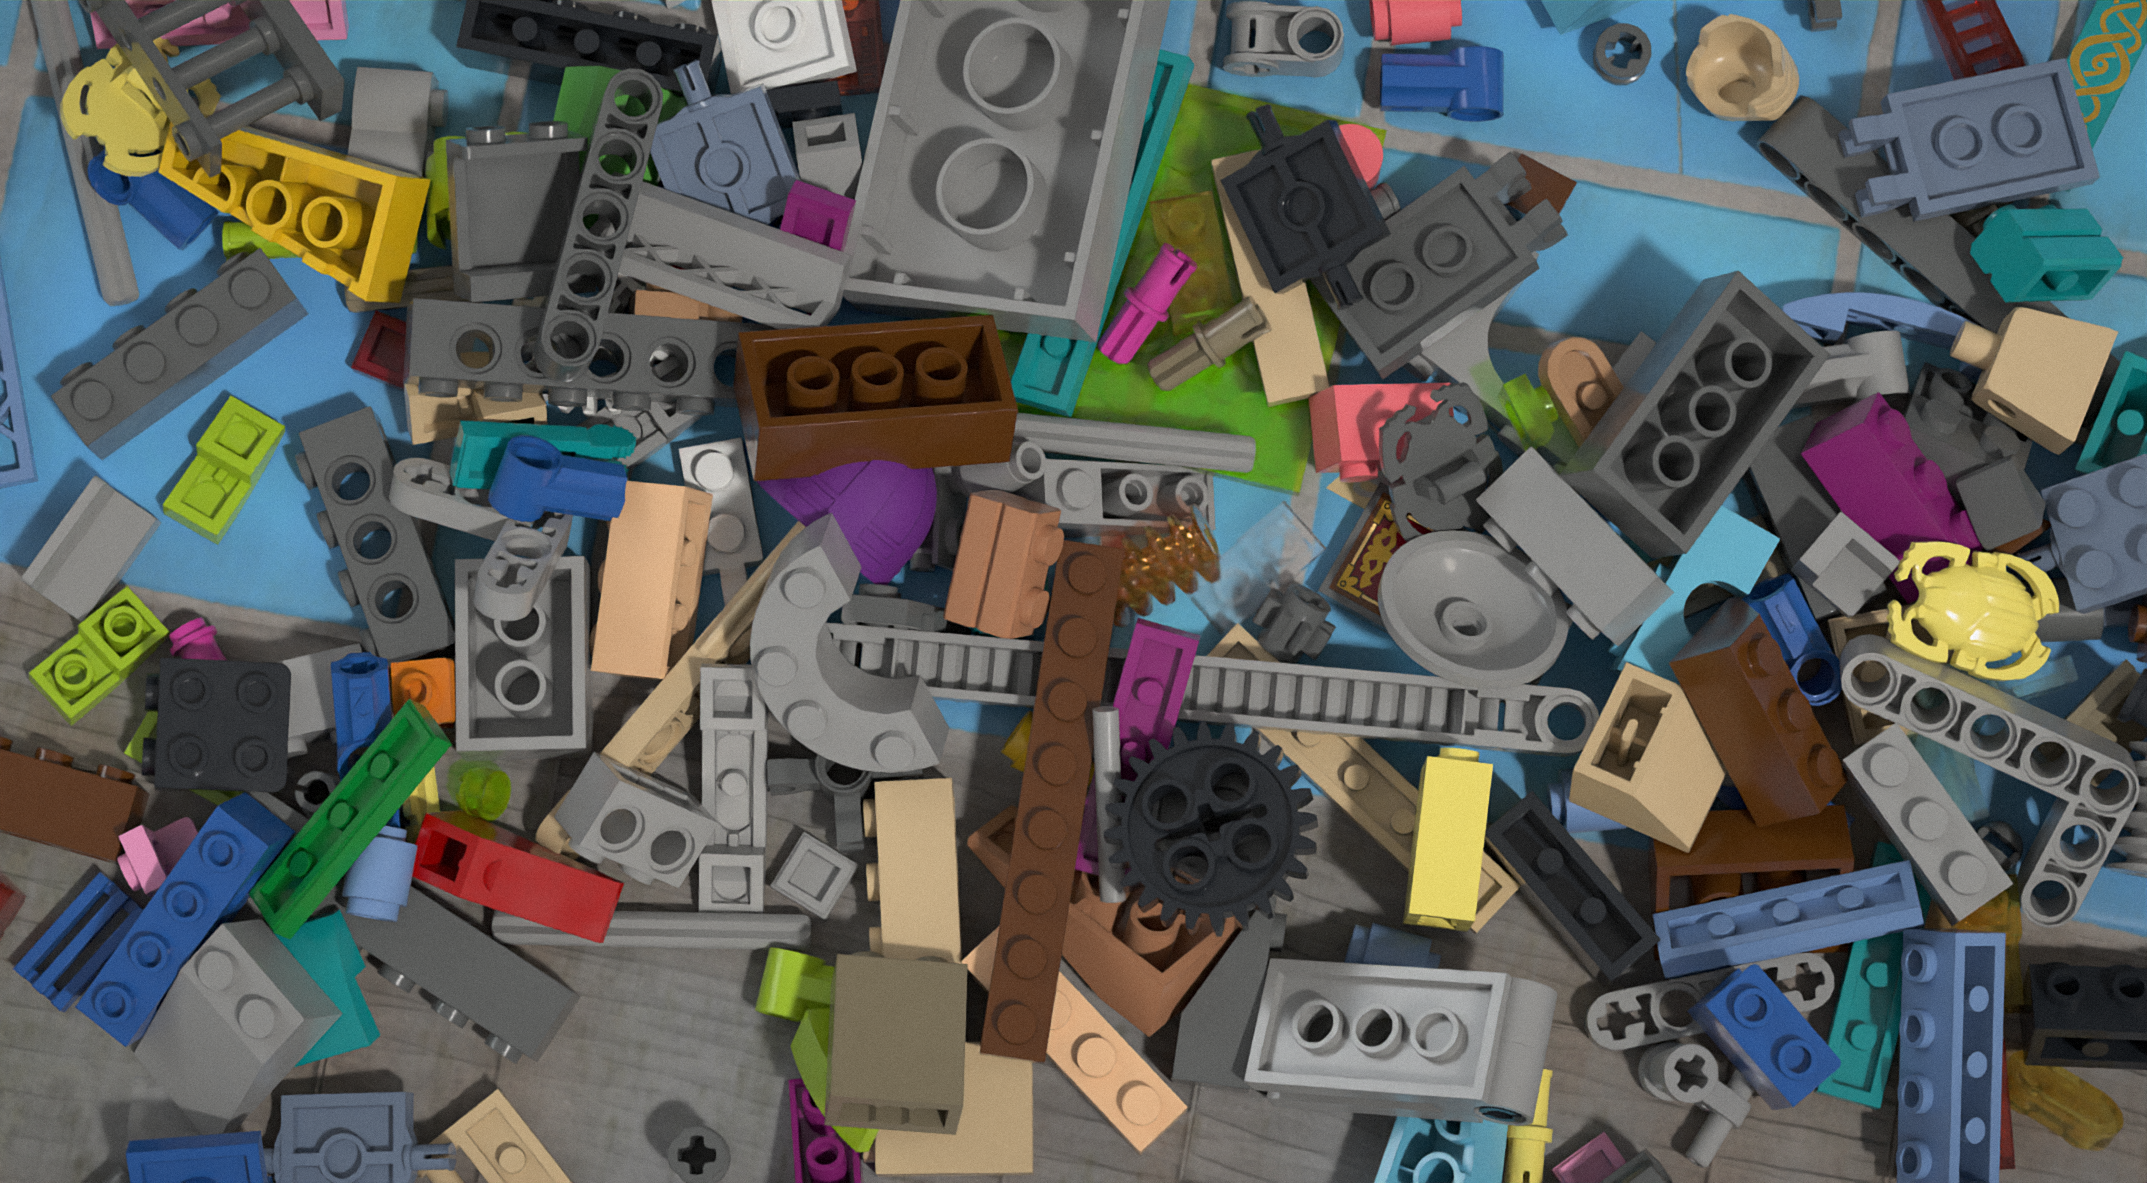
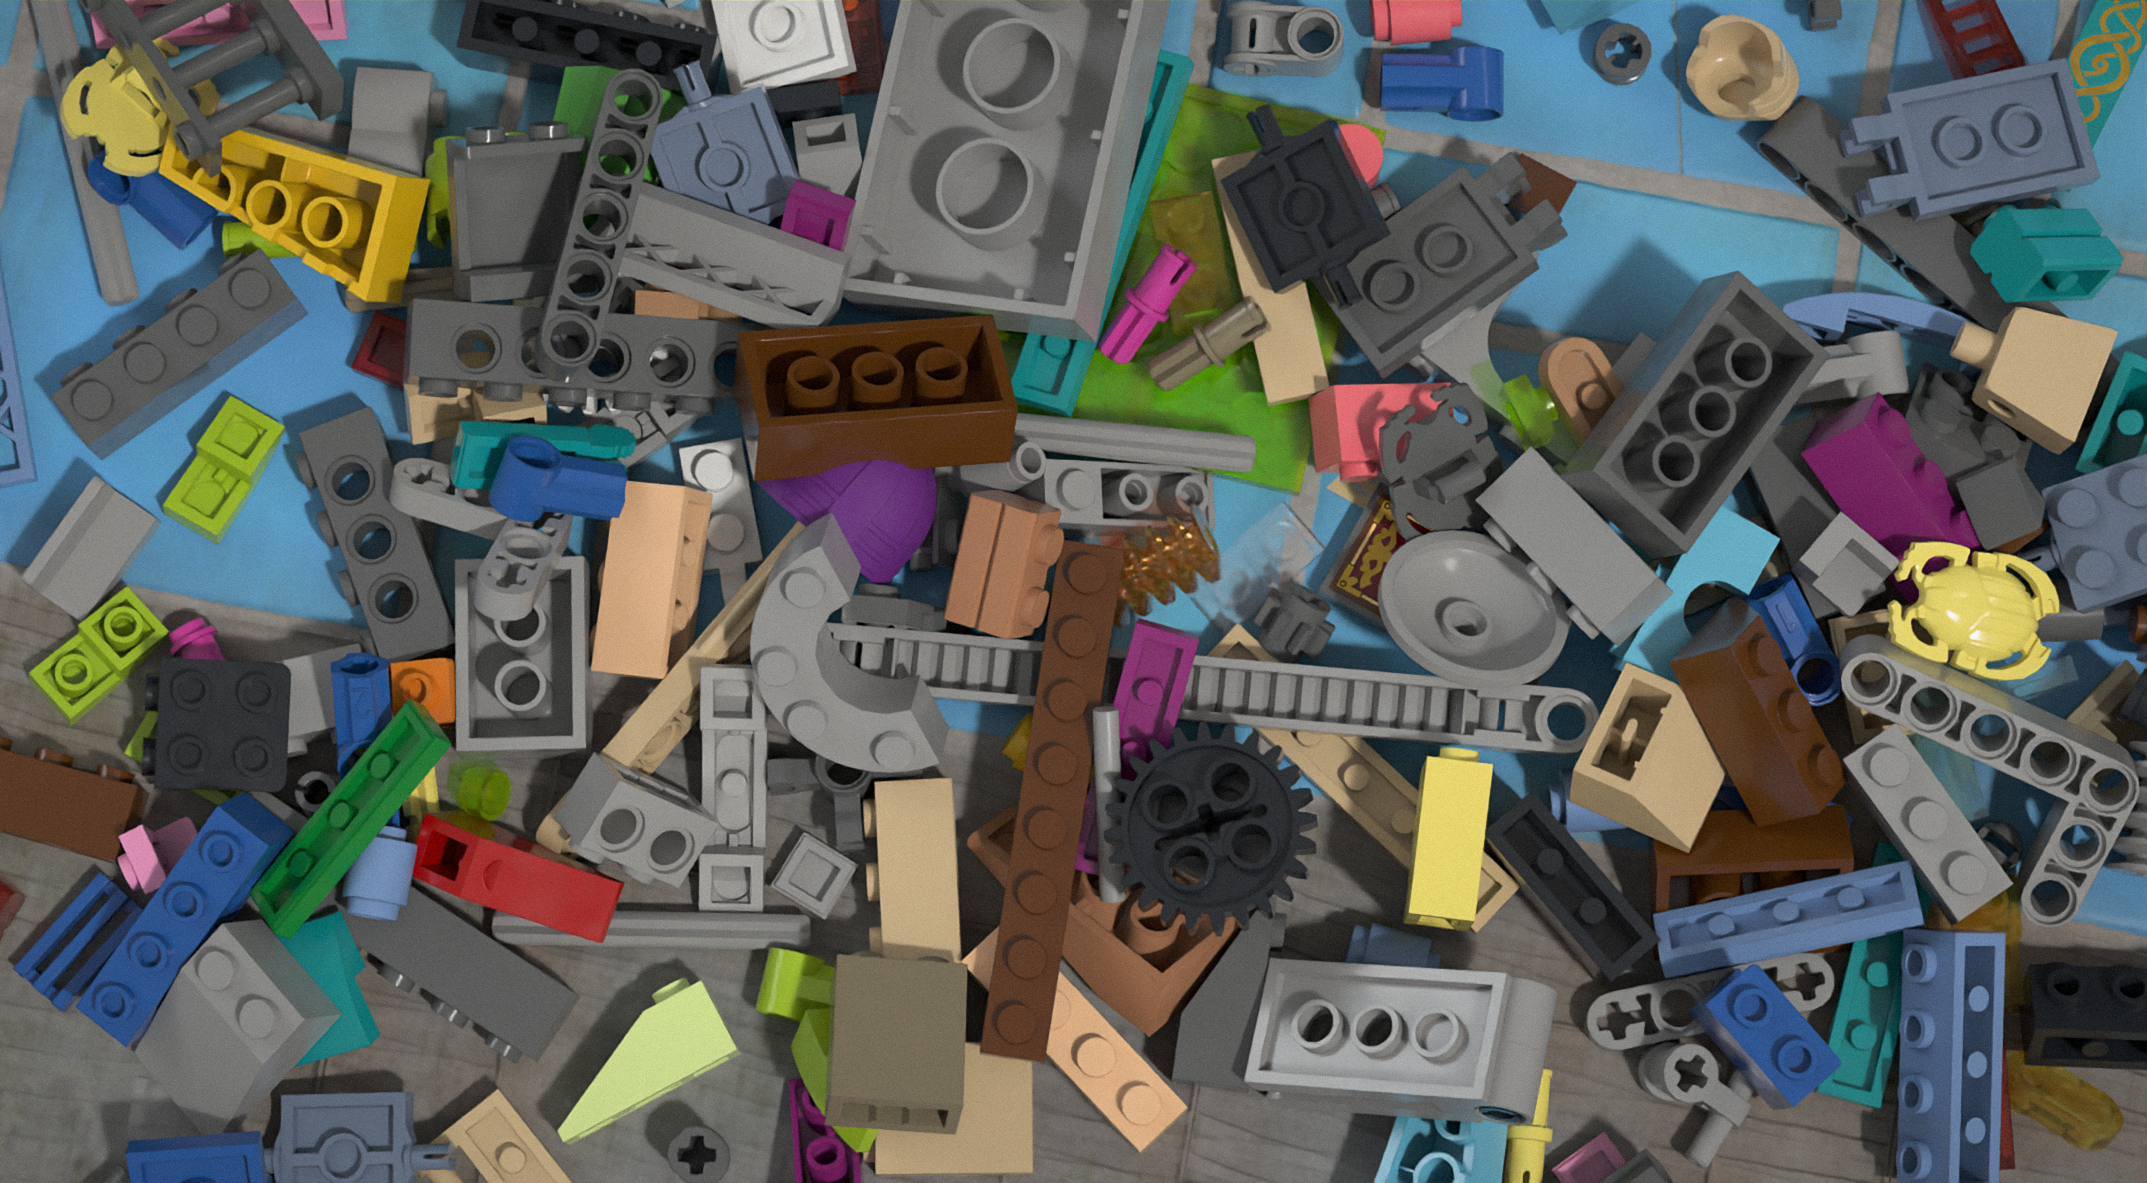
none -> yellowish green slope [557,977,742,1145]

